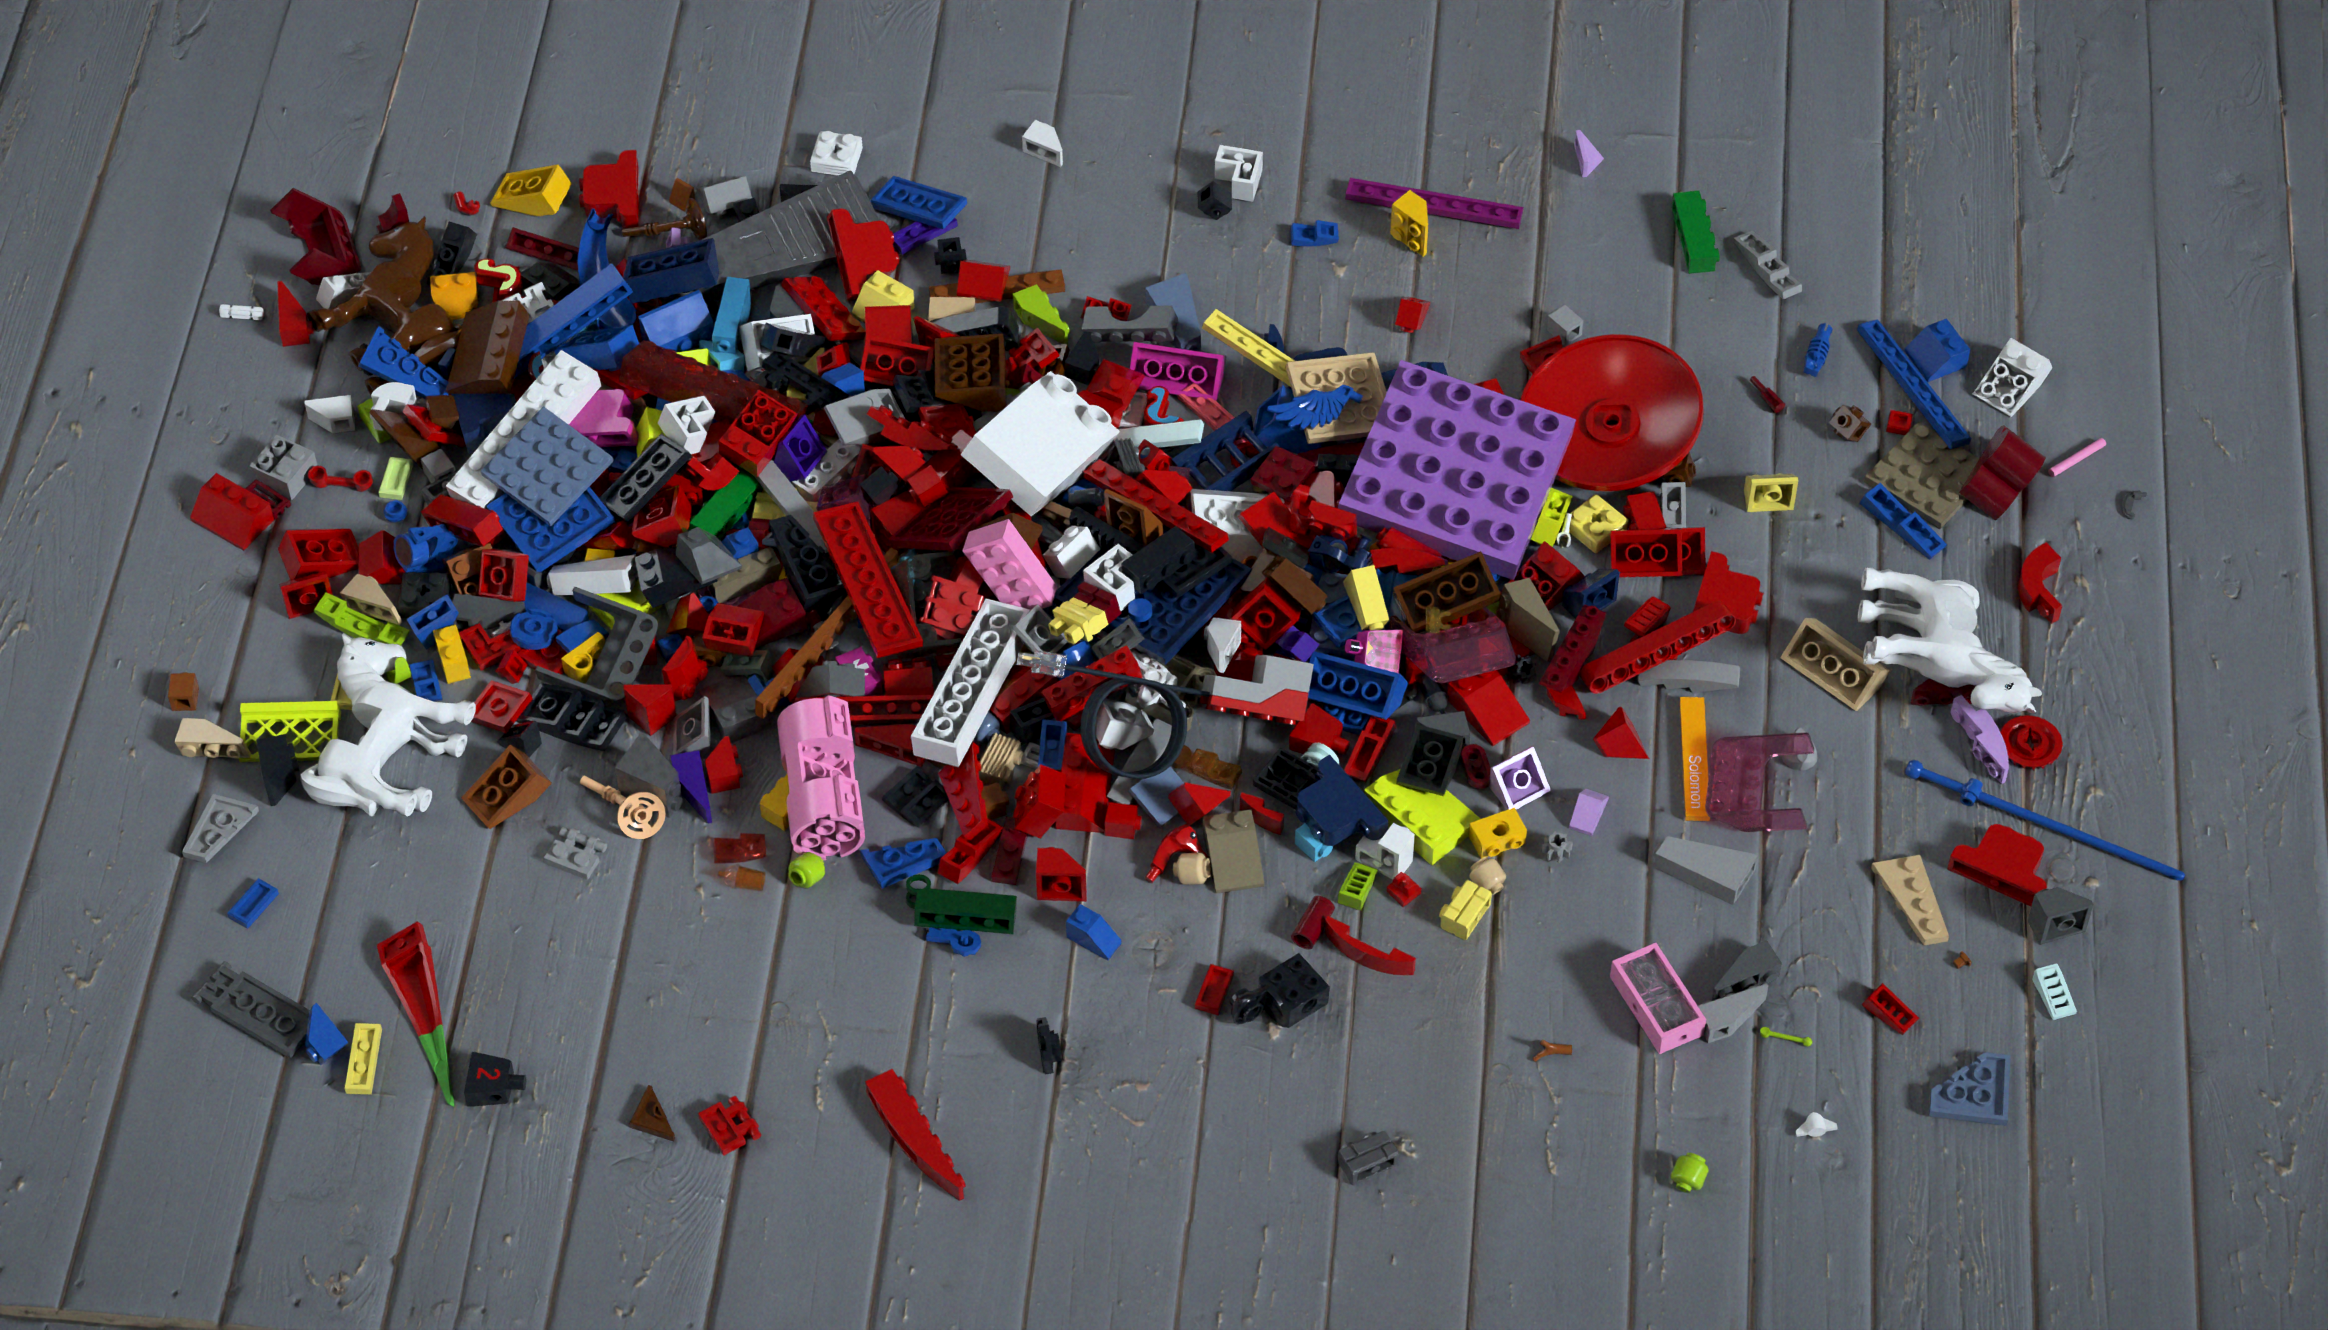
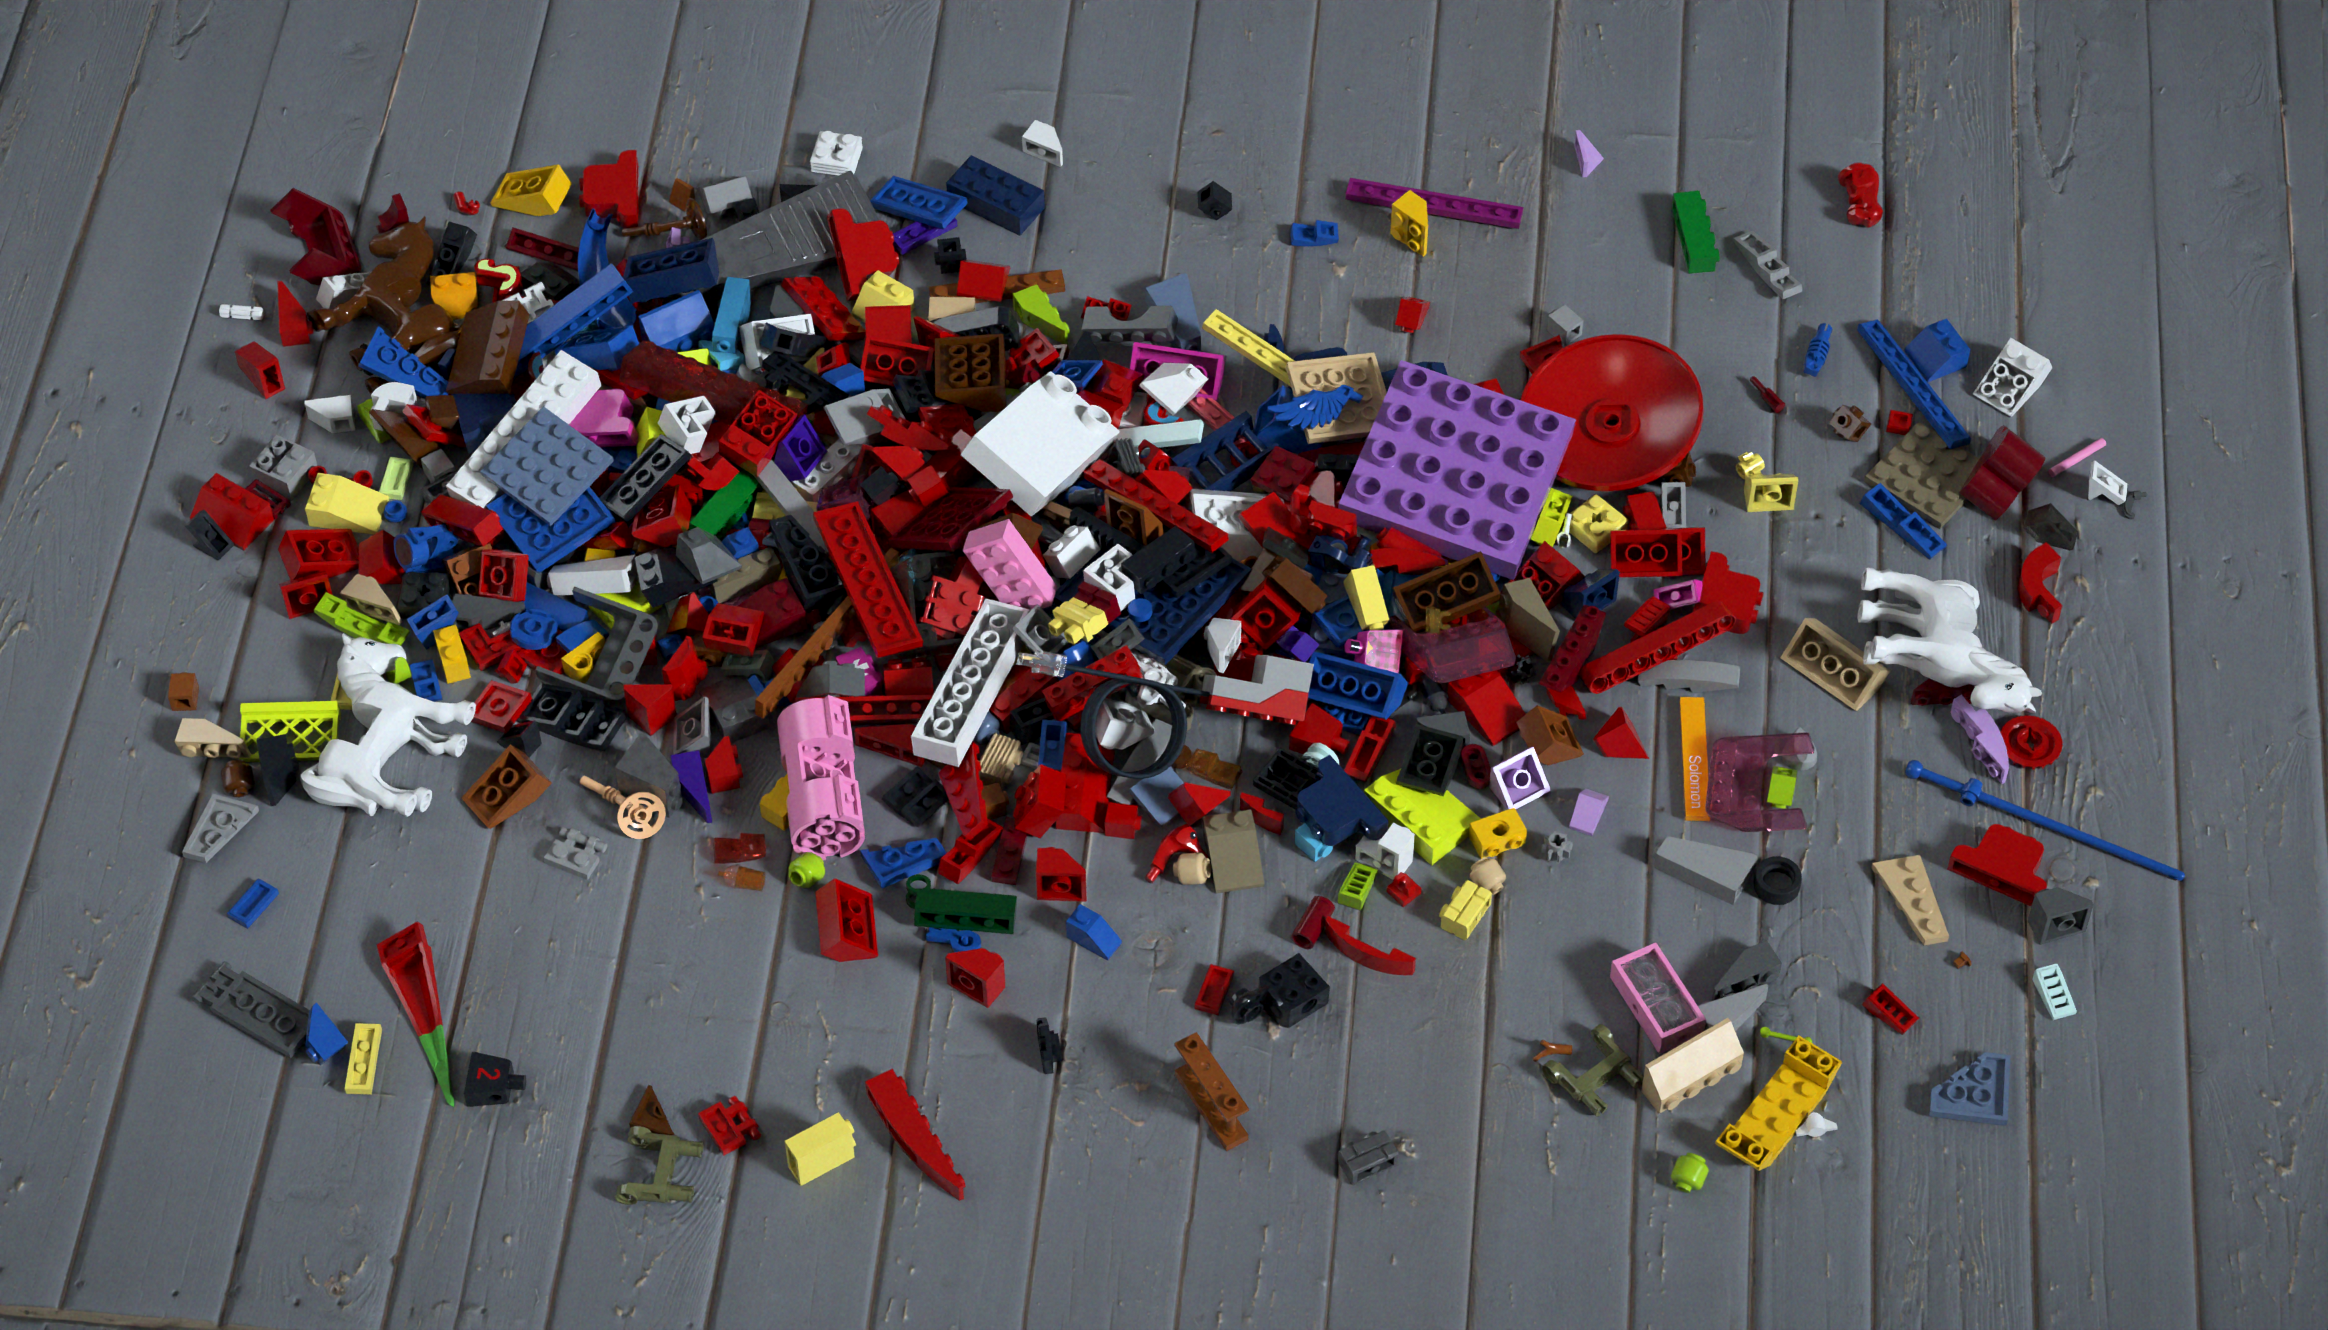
white brick [1215,145,1263,202] -> none
none -> black slope [185,510,235,560]
none -> reddish brown head [221,760,255,798]
none -> red slope [235,341,285,399]
none -> light yellow slope [305,473,389,535]
none -> olive connector [615,1126,703,1205]
none -> light grey tile [736,364,758,389]
none -> light yellow brick [785,1112,856,1186]
none -> red slope [815,878,878,962]
none -> red tile [841,616,868,647]
none -> red slope [945,948,1006,1008]
none -> dark blue brick [946,155,1045,236]
none -> blue slope [1052,360,1103,393]
none -> white slope [1139,363,1208,416]
none -> dark orange fence [1174,1032,1249,1151]
none -> dark orange slope [1517,705,1584,765]
none -> olive connector [1542,1024,1644,1117]
none -> slope [1641,1018,1744,1114]
none -> dark pink slope [1653,579,1703,609]
none -> yellow slope [1715,1035,1842,1171]
none -> light yellow gear [1736,452,1765,479]
none -> black tyre [1753,856,1802,905]
none -> lime slope [1767,766,1797,809]
none -> red animal [1838,163,1883,228]
none -> clear smoke slope [2023,503,2078,551]
none -> white slope [2088,461,2127,505]

